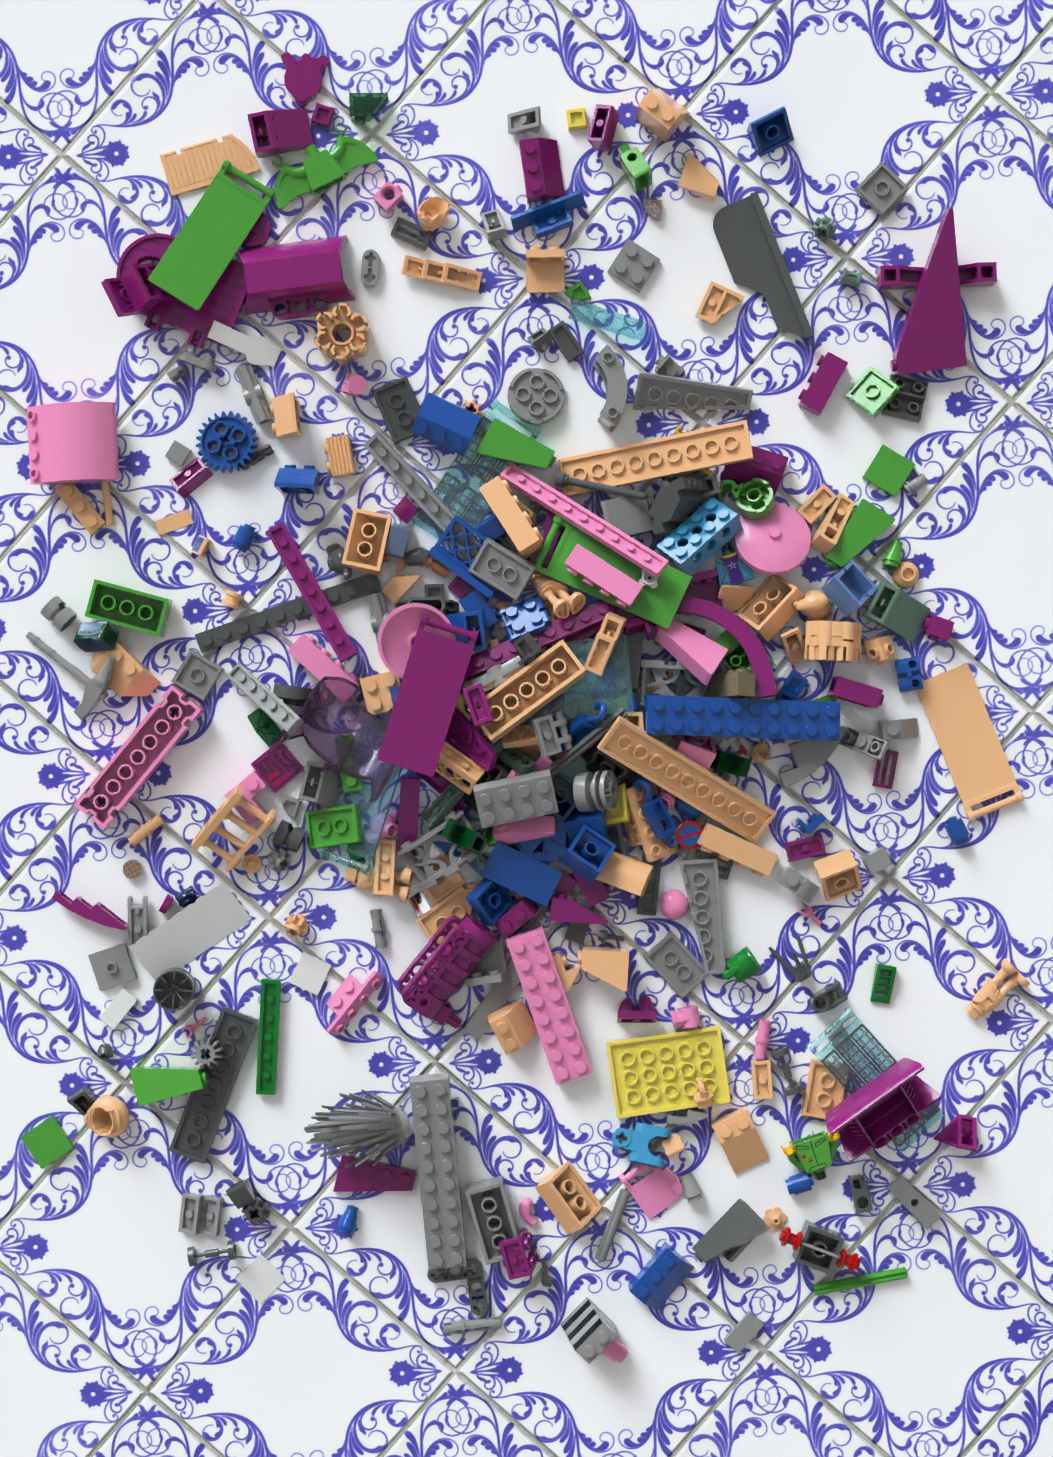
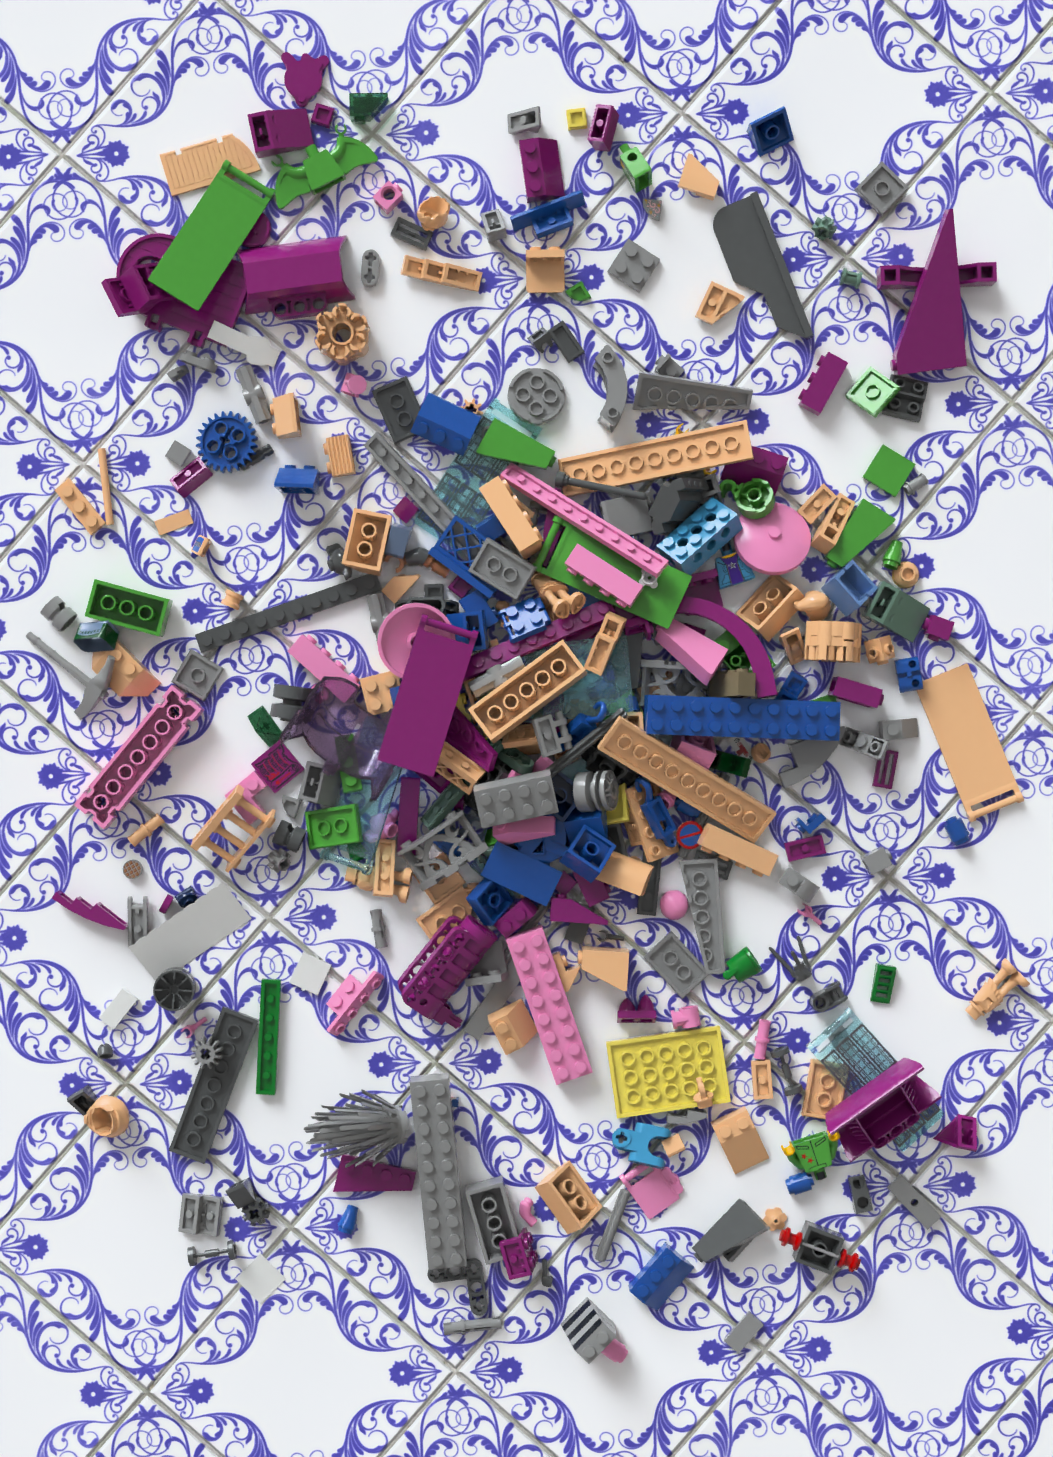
bright green tile [20,1115,75,1169] -> none
bright pink slope [26,401,119,486] -> none
light grey plate [88,943,137,991] -> none
bright green slope [129,1066,210,1107] -> none
light grey tile [226,662,304,736] -> none
blue brick [232,523,257,553] -> none
light nougat tile [242,854,262,873] -> none
magenta plate [266,522,358,663] -> none
light nougat gear [284,914,309,938] -> none
sticker [409,891,431,917] -> none
dark green brick [441,818,488,856] -> none
magenta piece [462,683,494,727] -> none
dark grey bracket [513,632,542,666] -> none
clear light blue tile [568,299,647,341] -> none
light nougat slope [636,88,689,143] -> none
light grey cone [681,1173,703,1203] -> none
light nougat piece [717,585,754,611] -> none
light nougat slope [813,849,862,902] -> none
bright green axle [813,1267,908,1296] -> none

